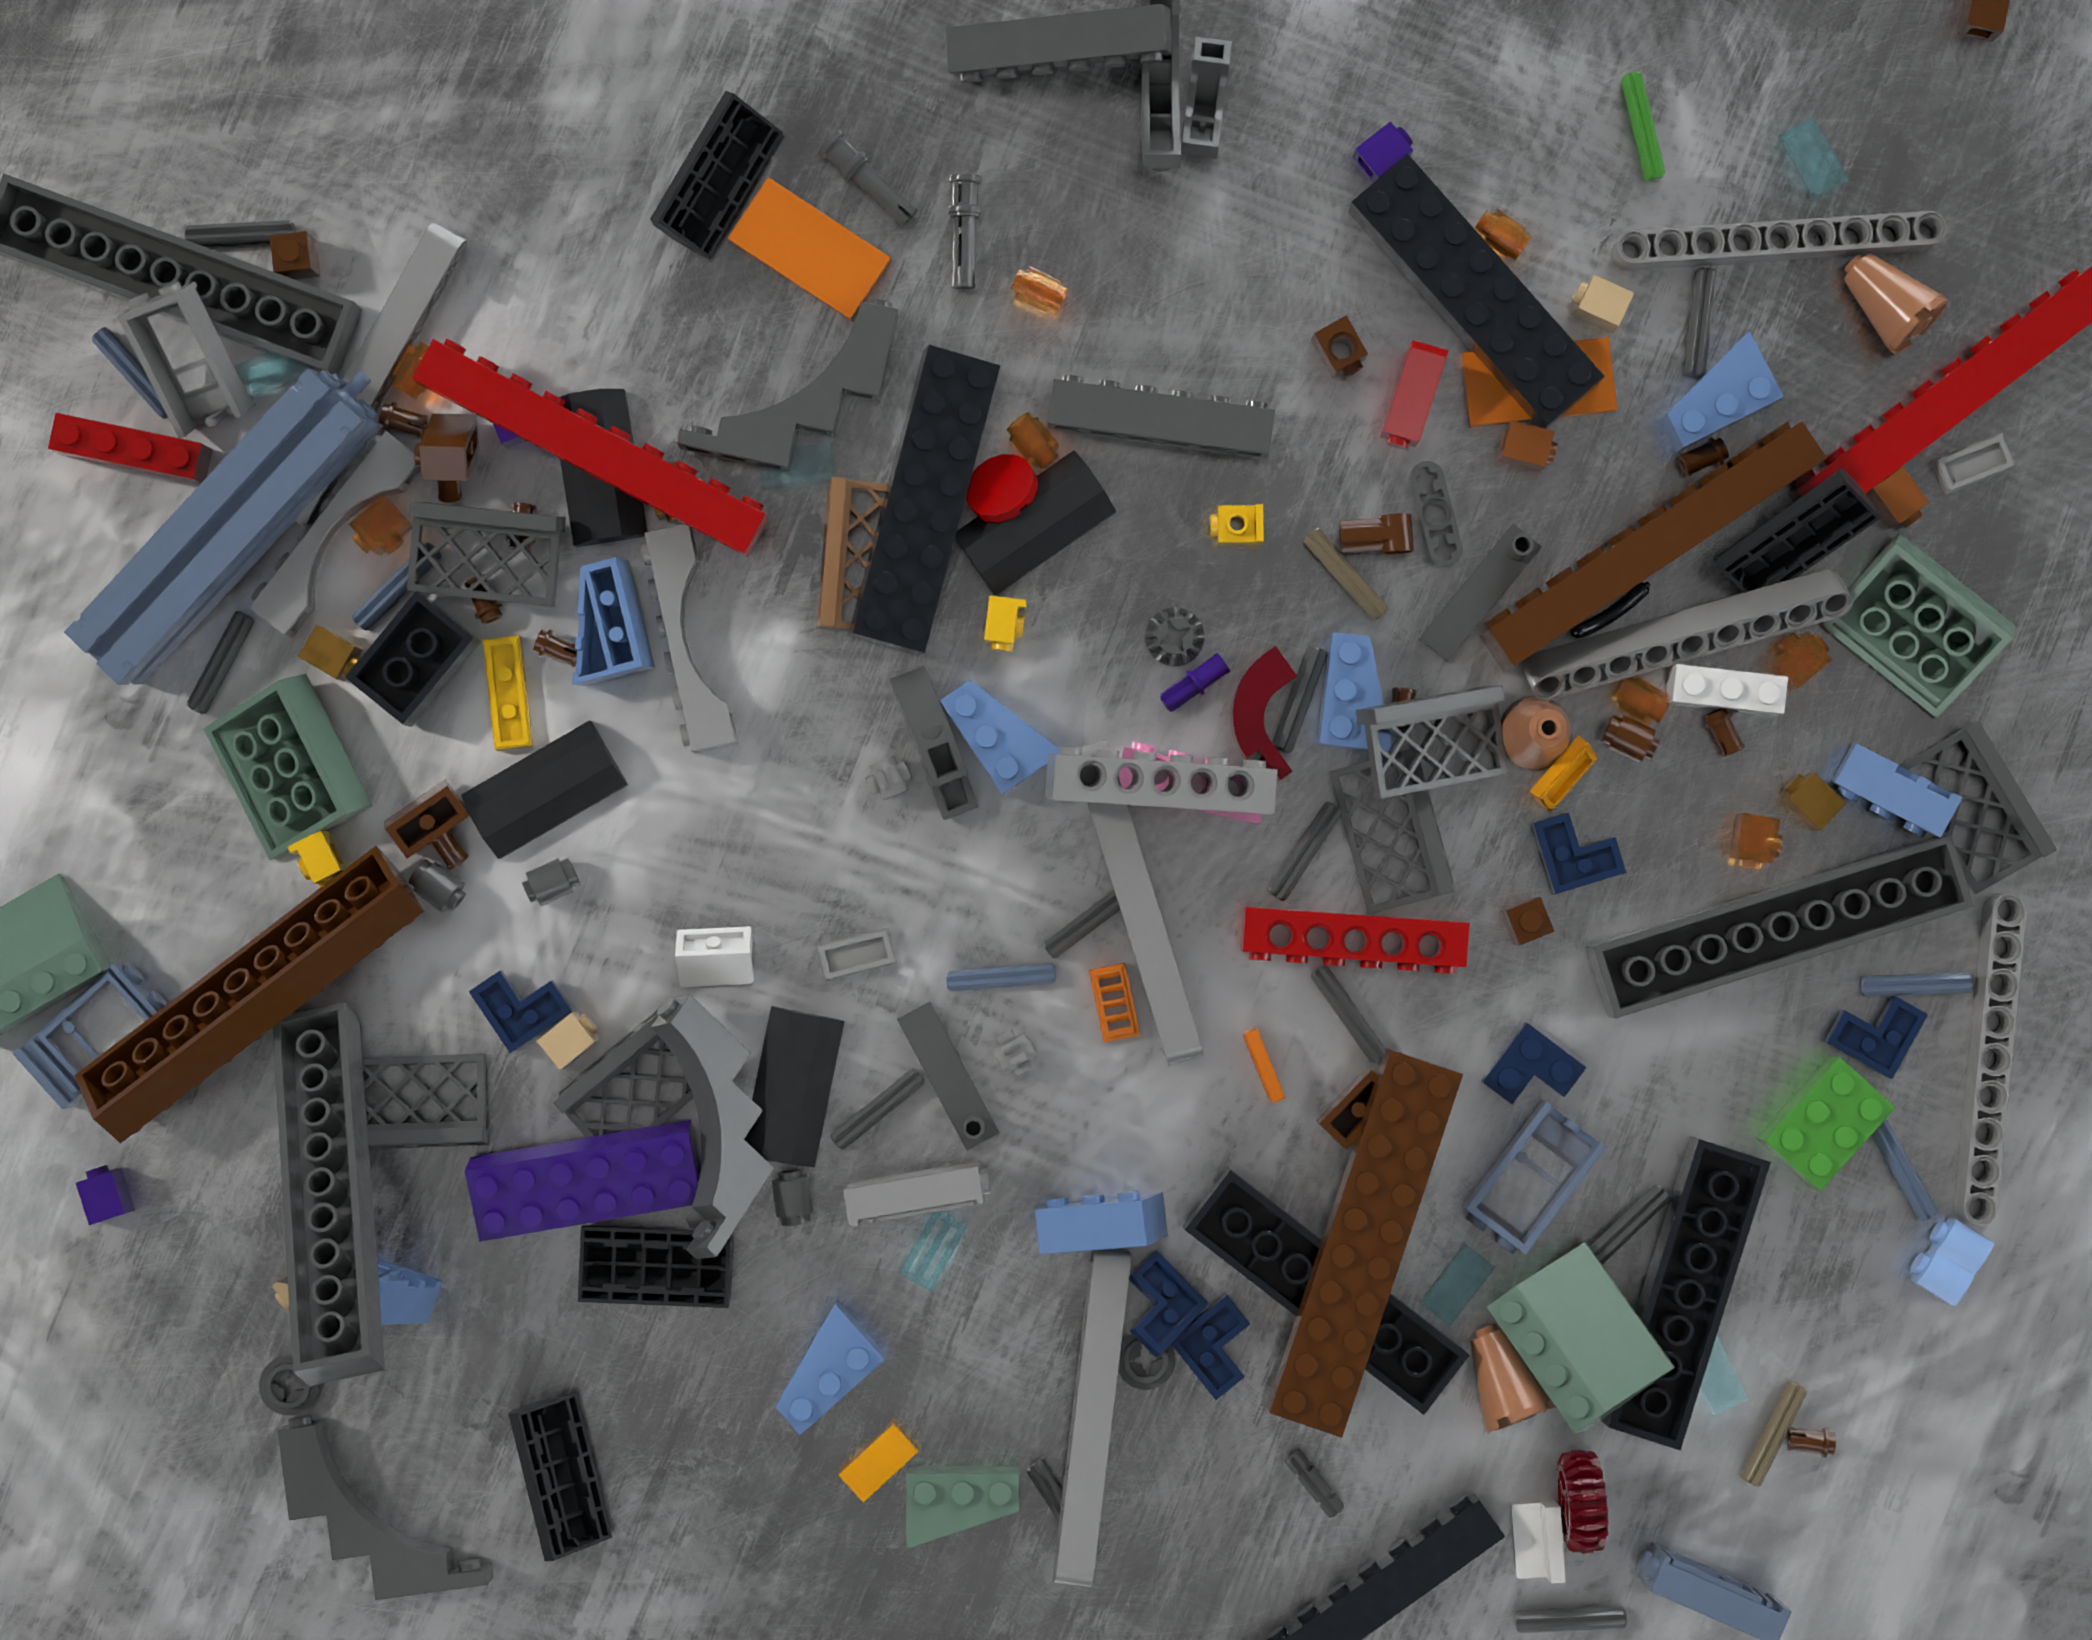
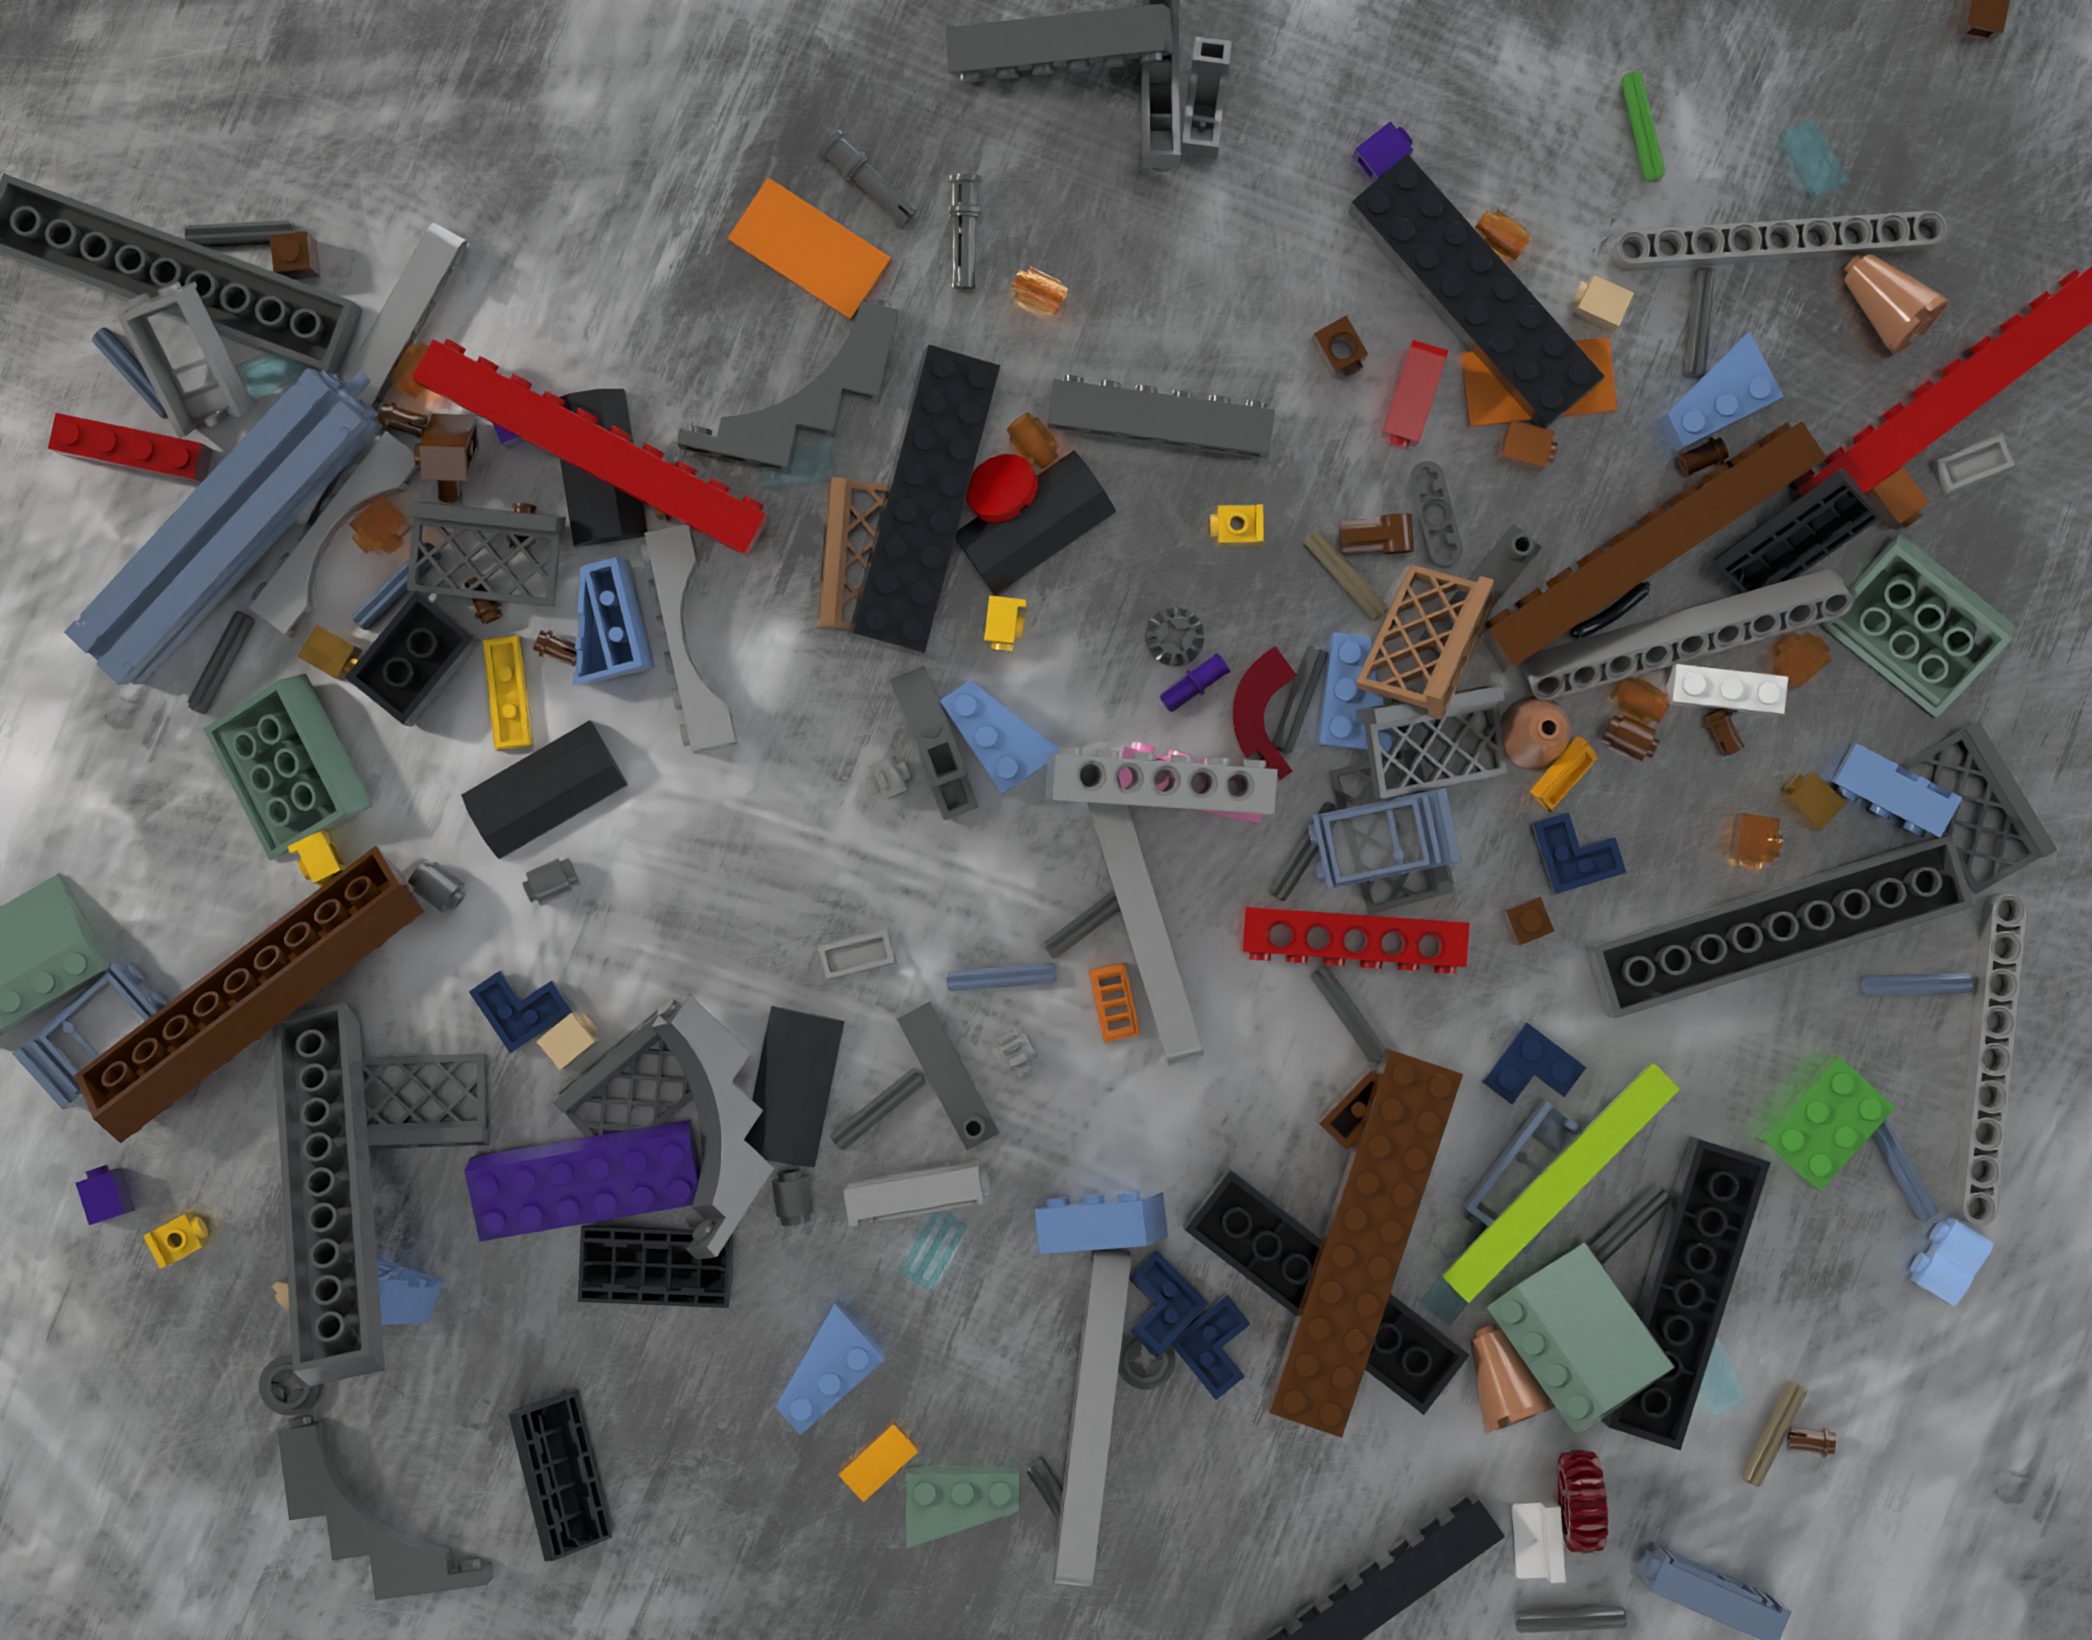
reddish brown brick [384,779,469,870] -> none
black piece [650,91,783,259] -> none
white panel [675,926,754,987] -> none
orange tile [1242,1027,1286,1103] -> none
dark grey axle [1286,1450,1344,1518] -> none
dark blue plate [1824,996,1928,1079] -> none
none -> yellow brick [143,1212,209,1269]
none -> door [1308,788,1463,889]
none -> medium nougat fence [1356,565,1496,720]
none -> lime tile [1440,1062,1680,1303]

